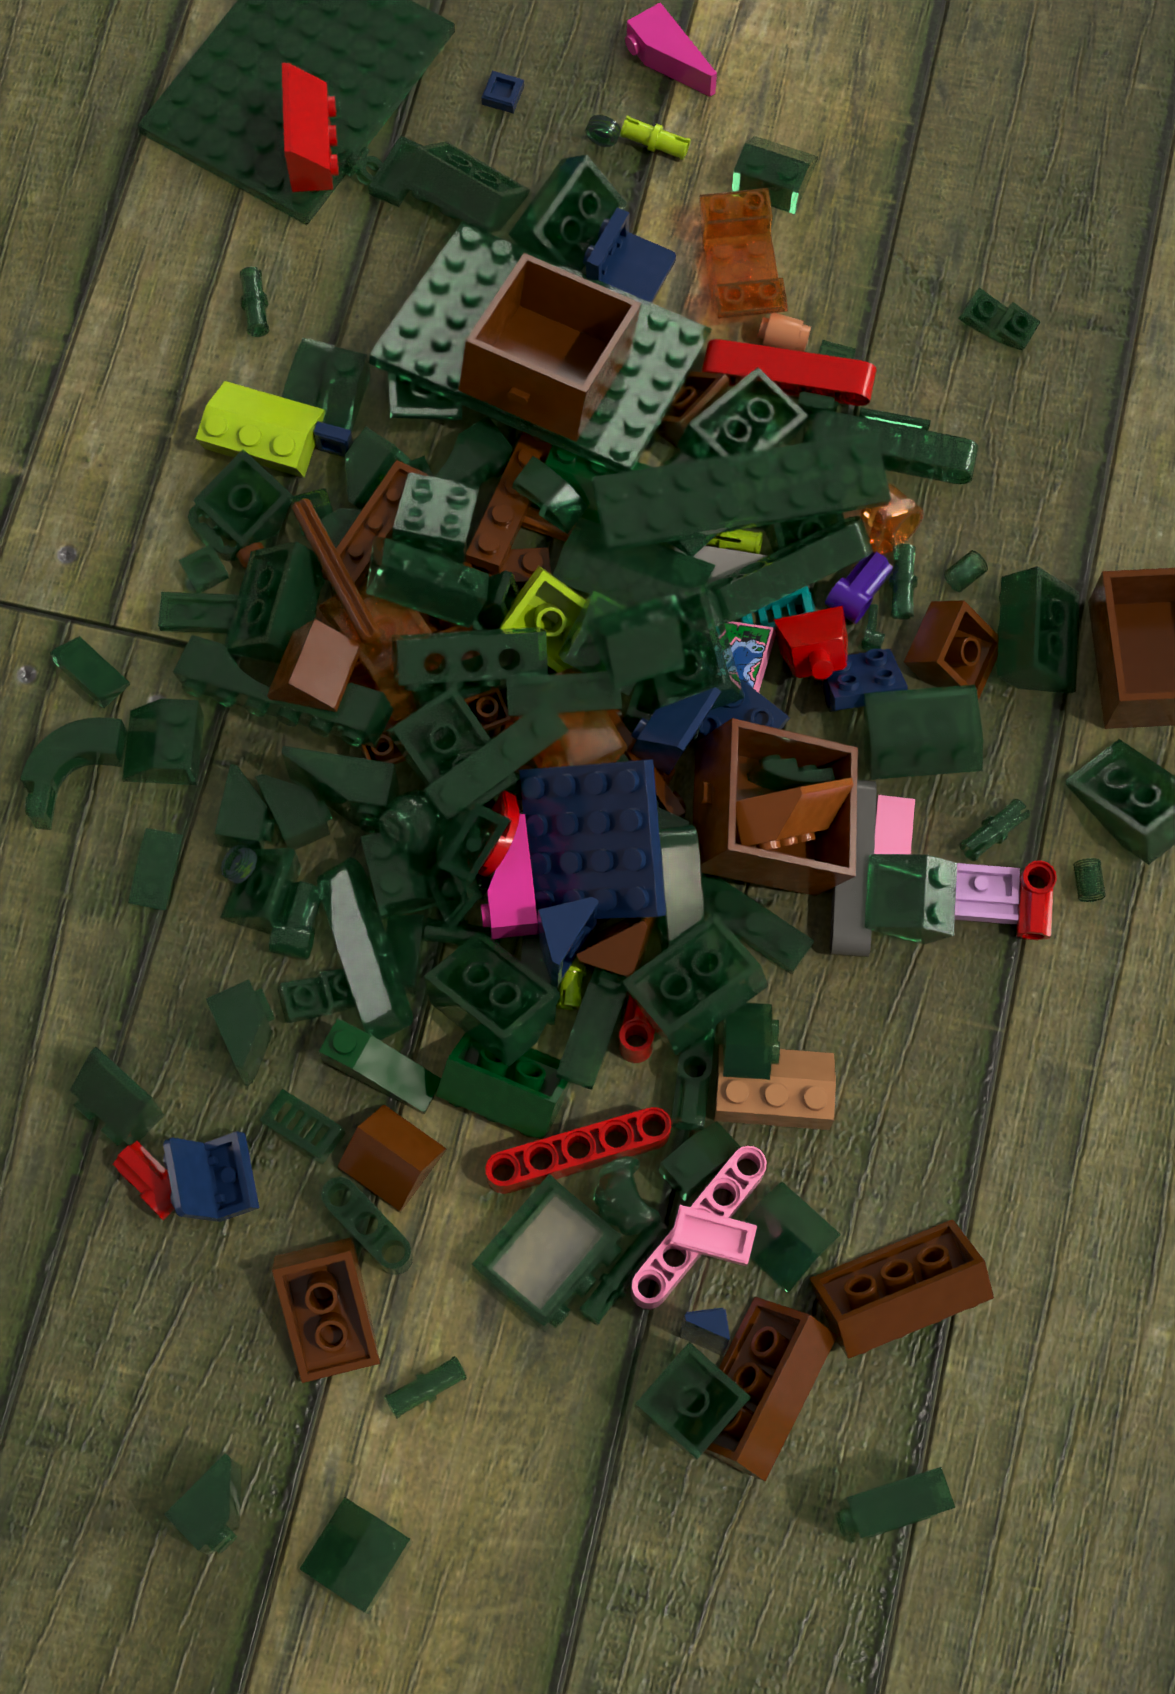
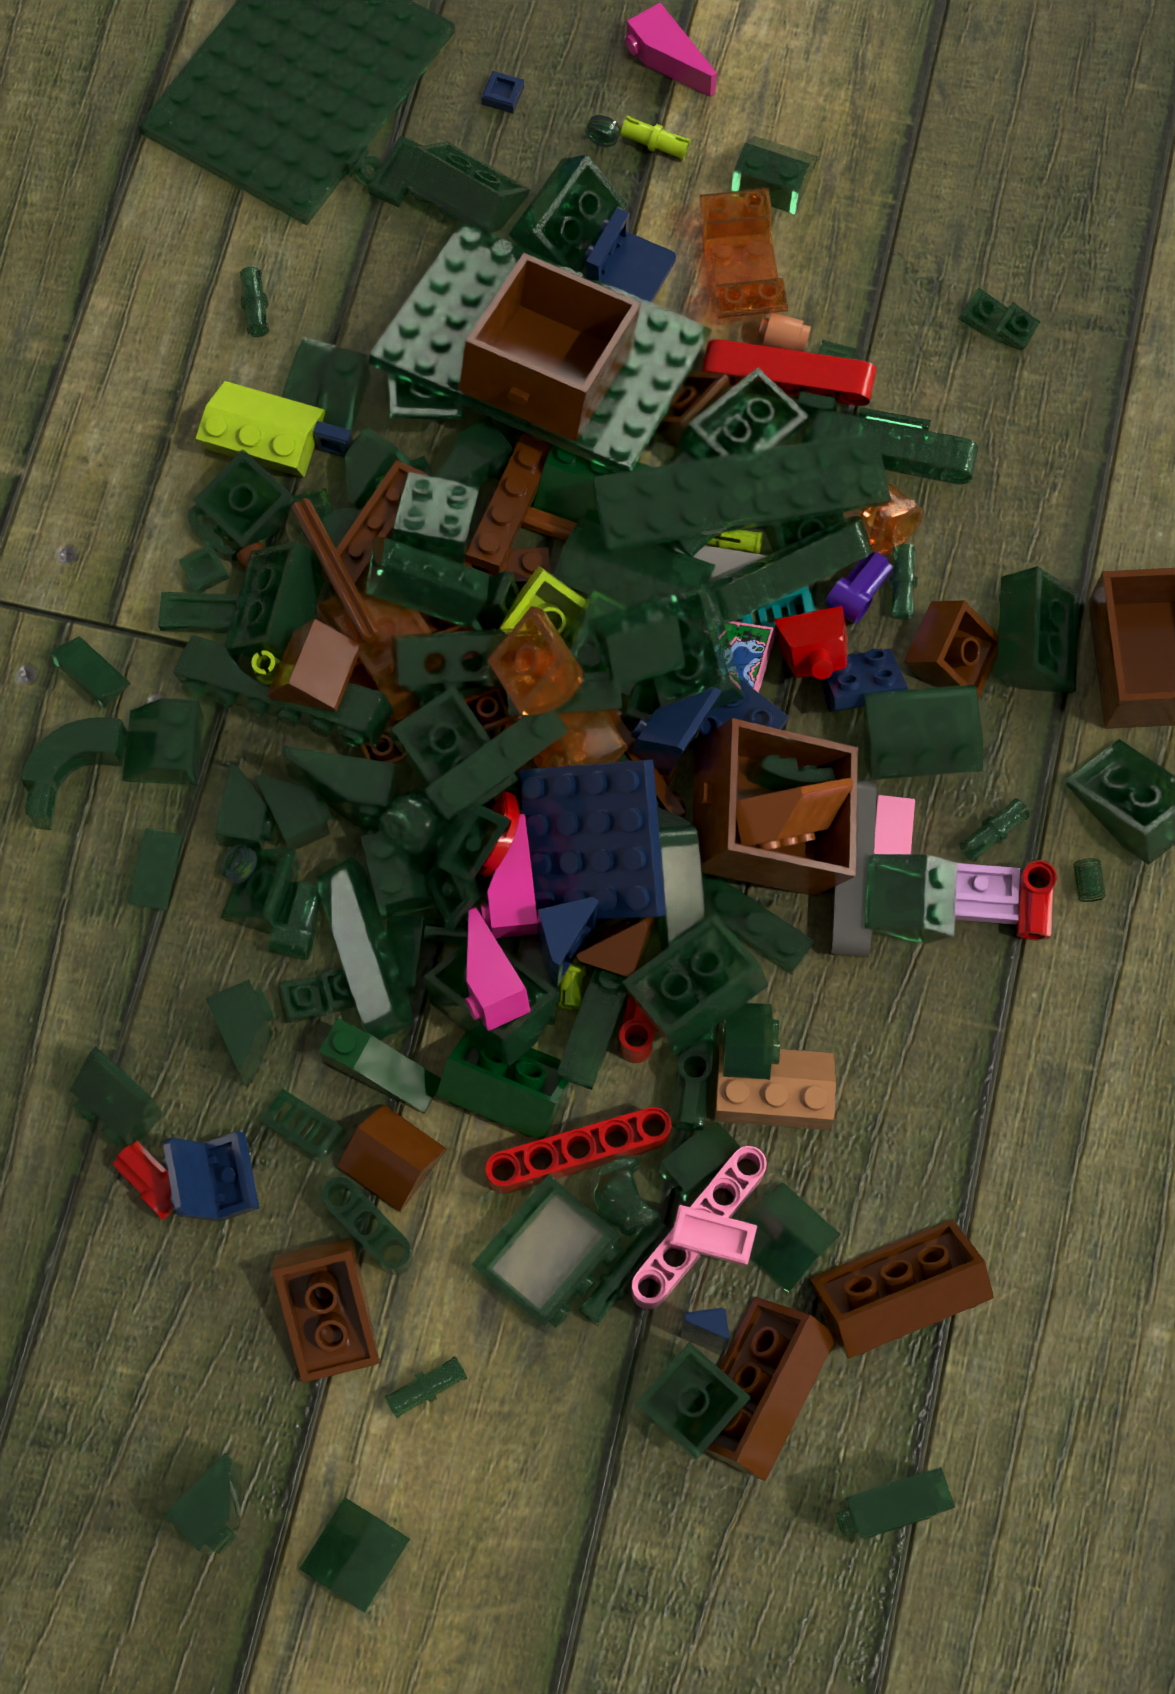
red slope [282,63,339,192] -> none
clear green slope [511,456,588,534] -> none
clear green hand [861,604,886,651] -> none
clear green piece [944,550,988,592] -> none
none -> lime pin [251,650,281,689]
none -> dark pink slope [465,907,530,1031]
none -> clear orange brick [487,606,583,715]

